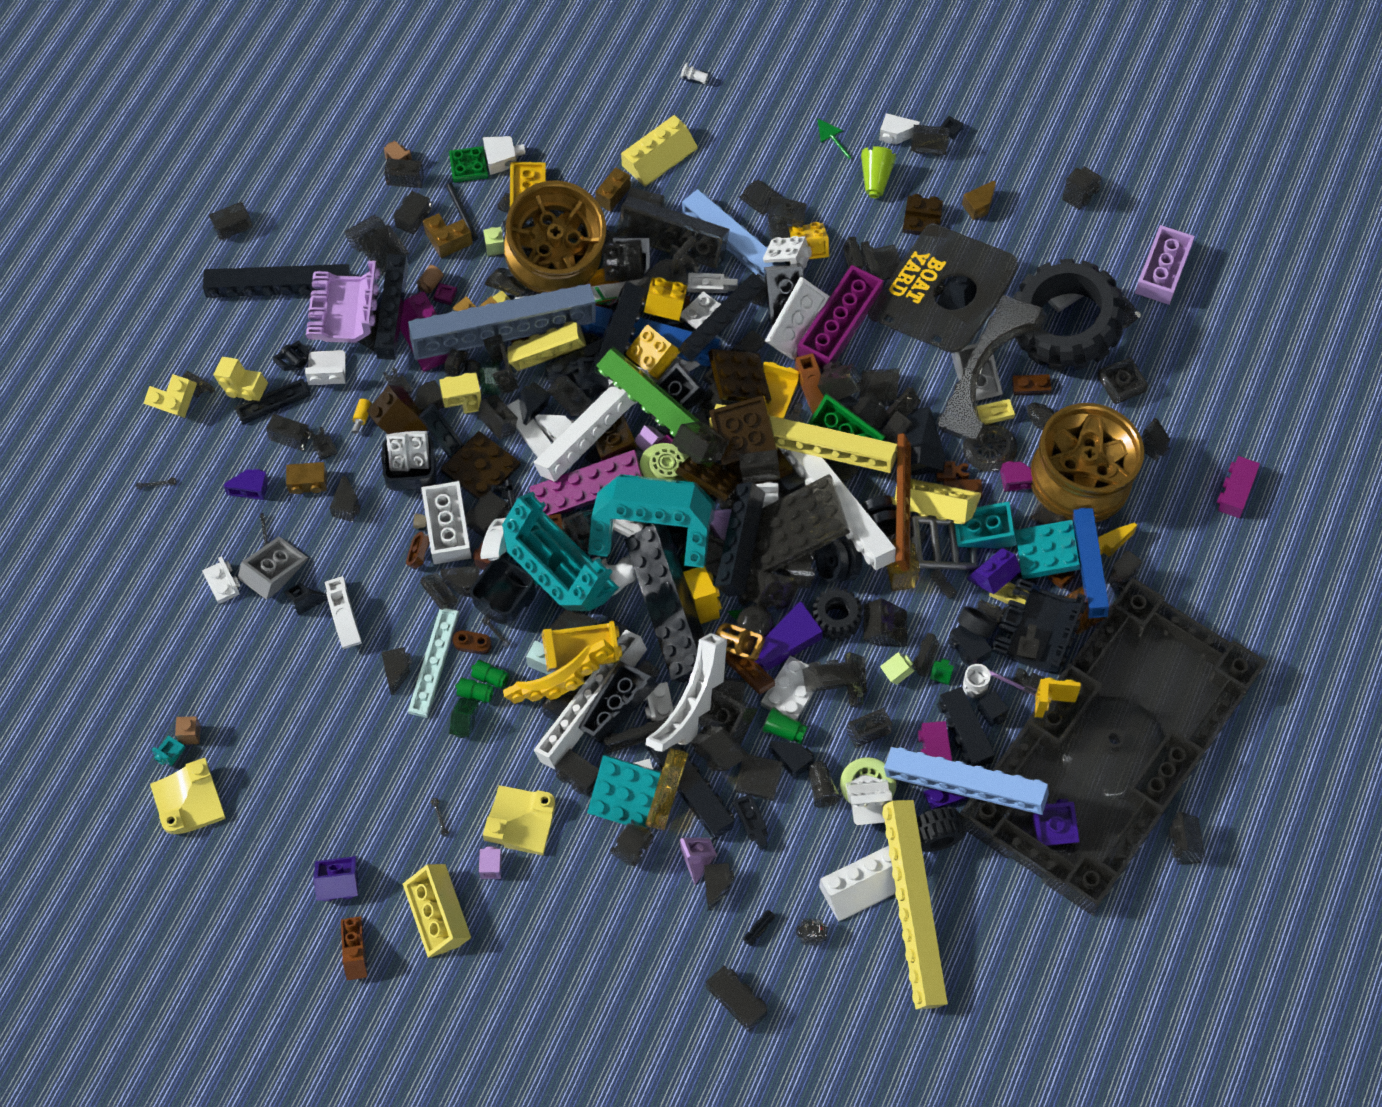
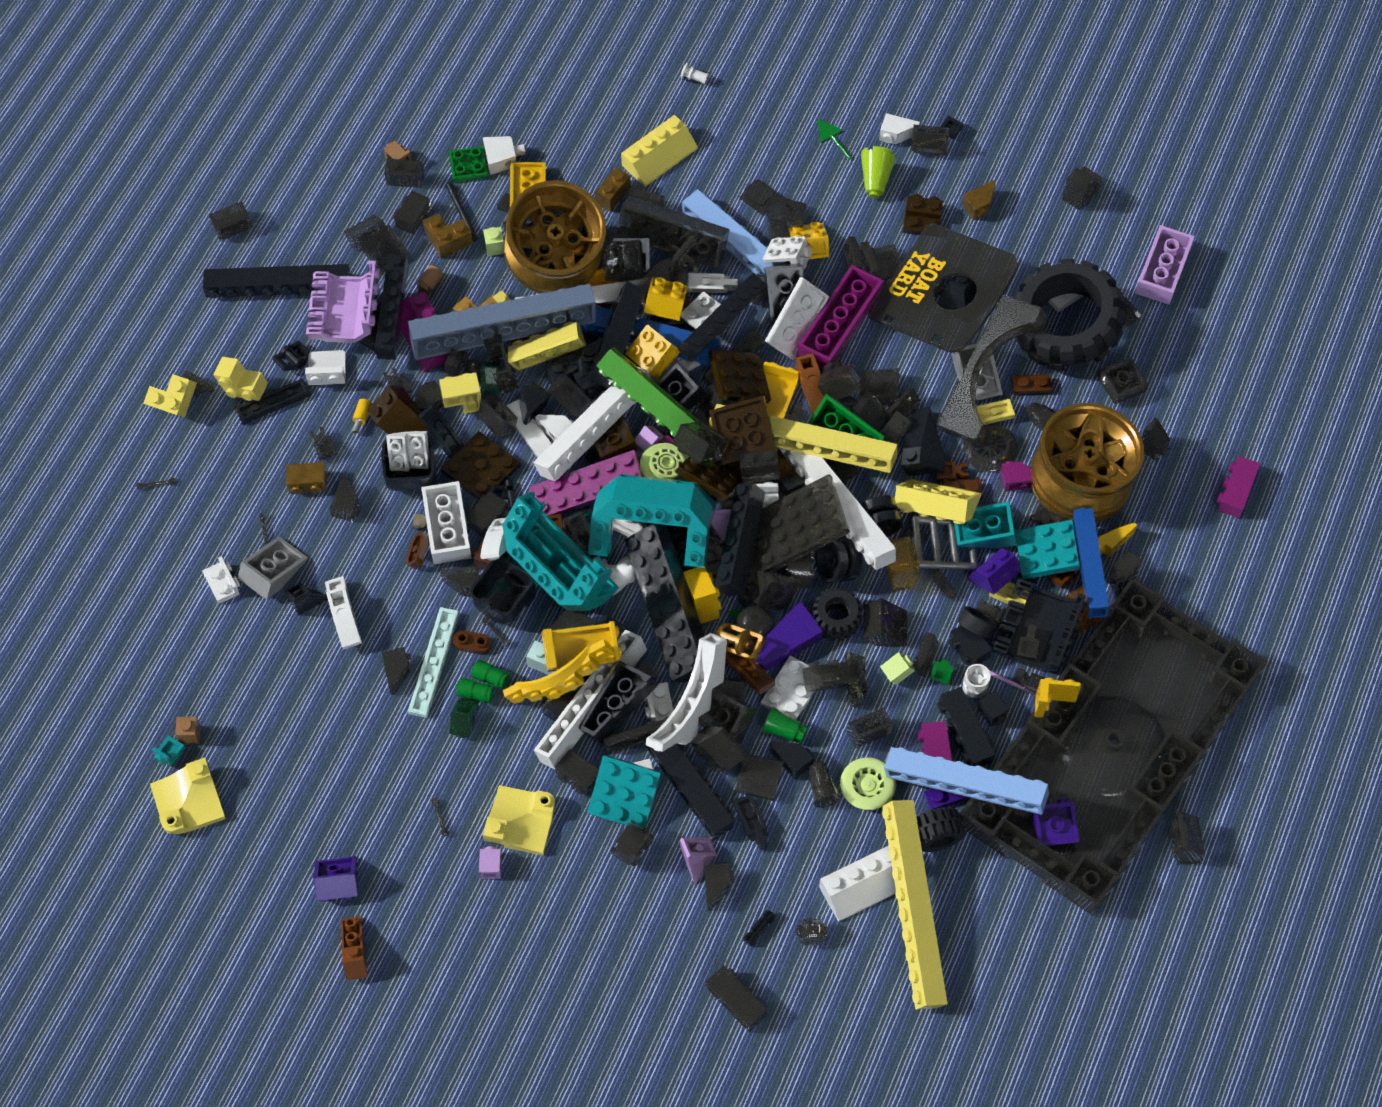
dark purple slope [224,469,269,500] -> none
clear smoke brick [266,414,311,451] -> none
light yellow slope [403,864,471,957] -> none
clear smoke plate [420,573,458,610] -> none
magenta tile [433,283,457,305] -> none
clear smoke slope [485,268,533,297] -> none
green piece [595,287,617,308] -> none
clear yellow plate [645,748,688,830] -> none
white piece [846,775,892,825] -> none
dark orange tile [896,433,911,571] -> none

